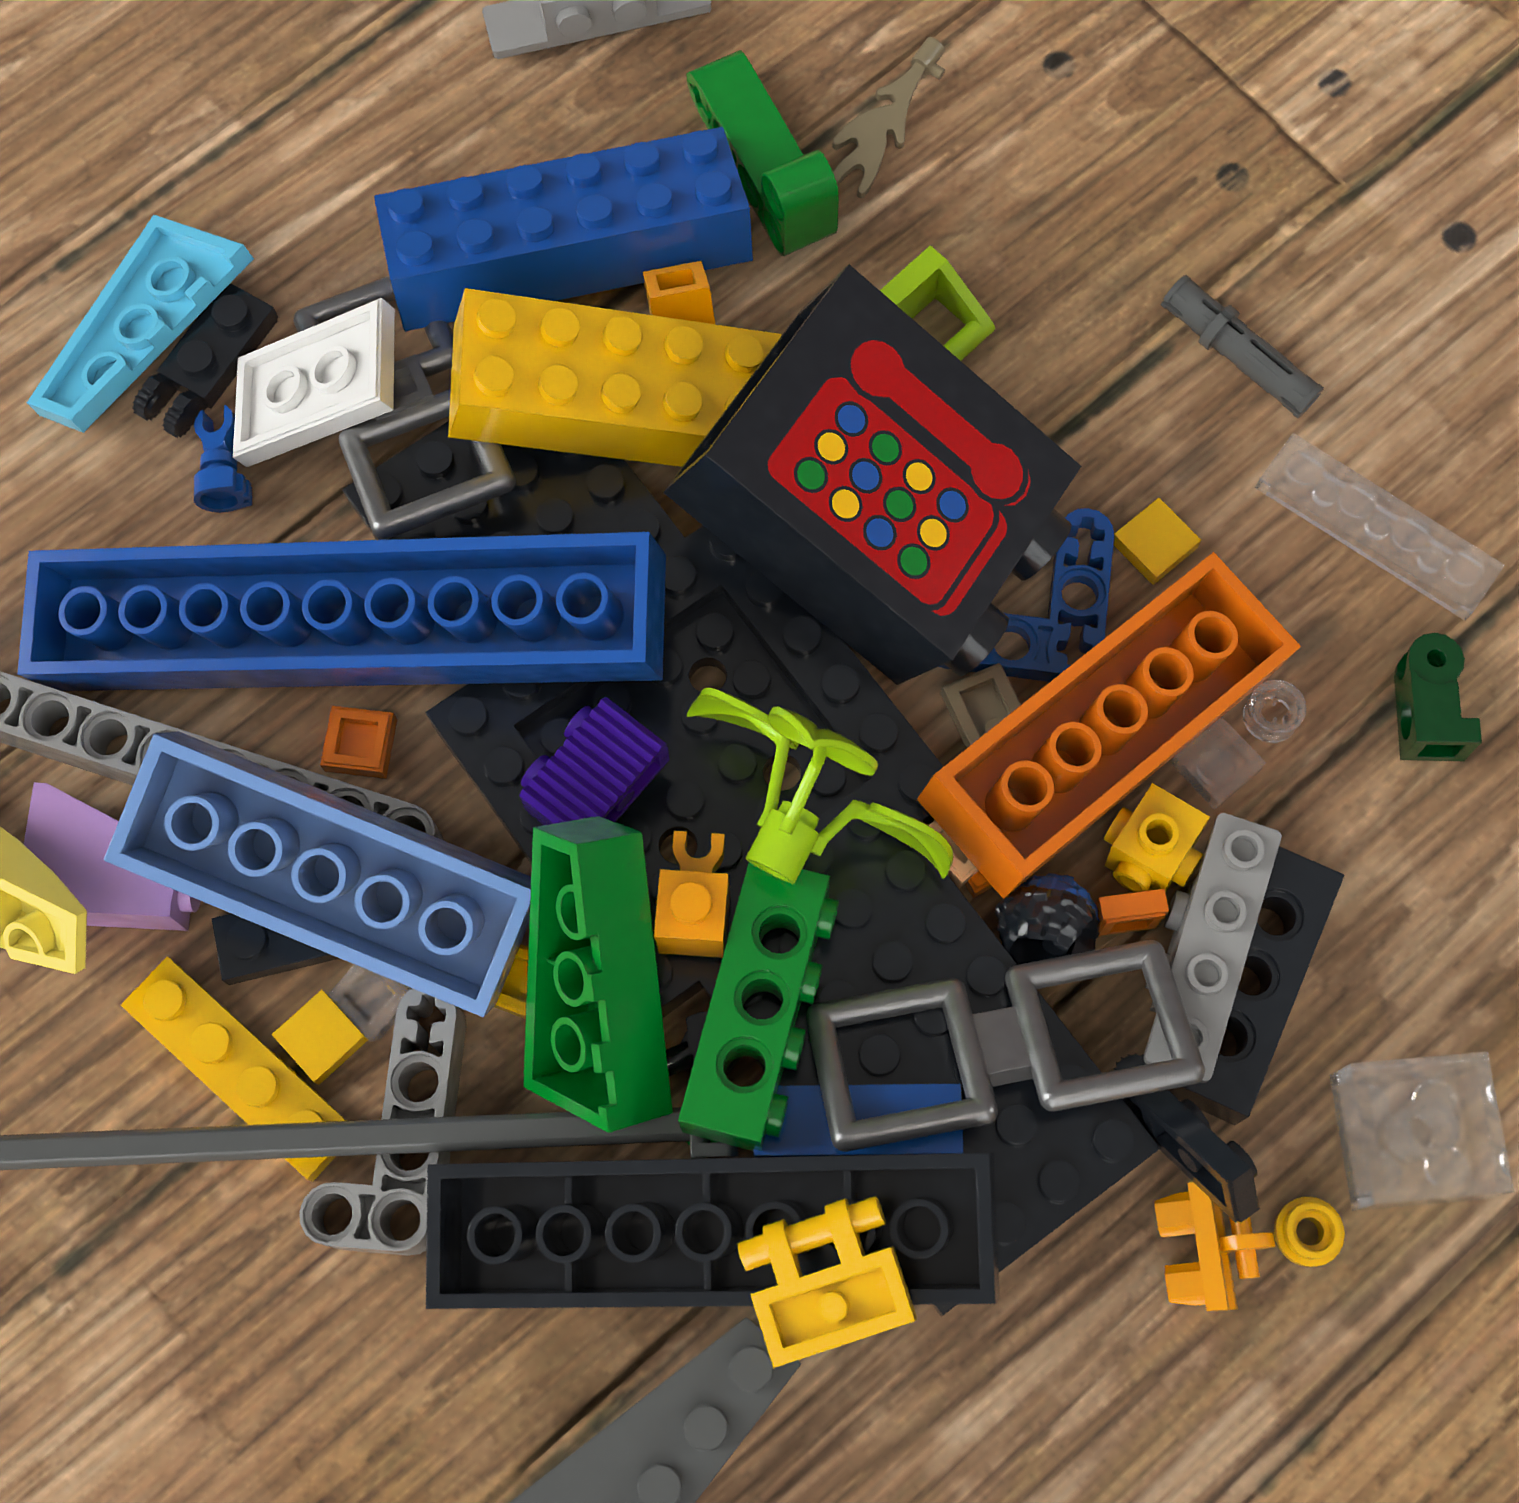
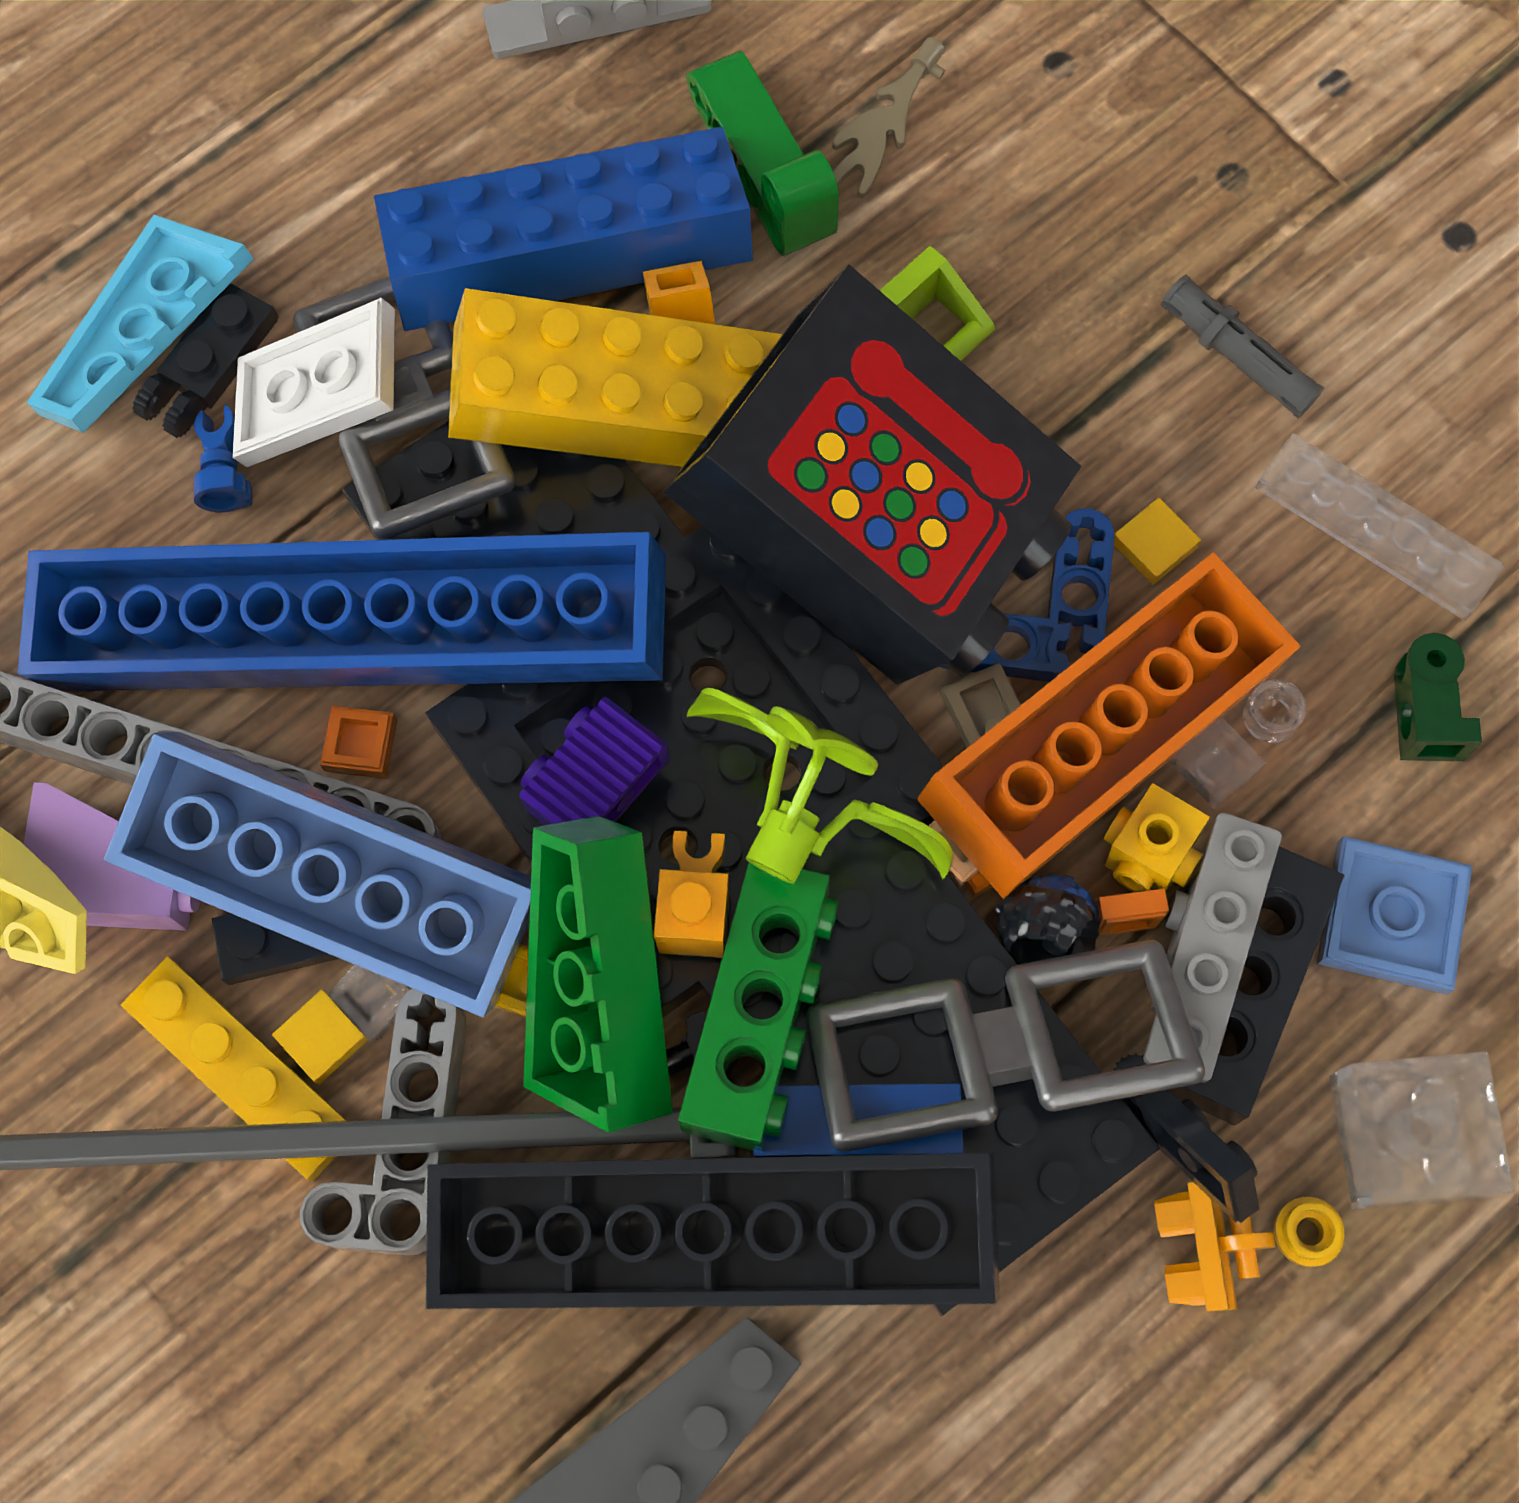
yellow plate [738,1196,917,1368] -> none
none -> medium blue tile [1317,836,1473,995]

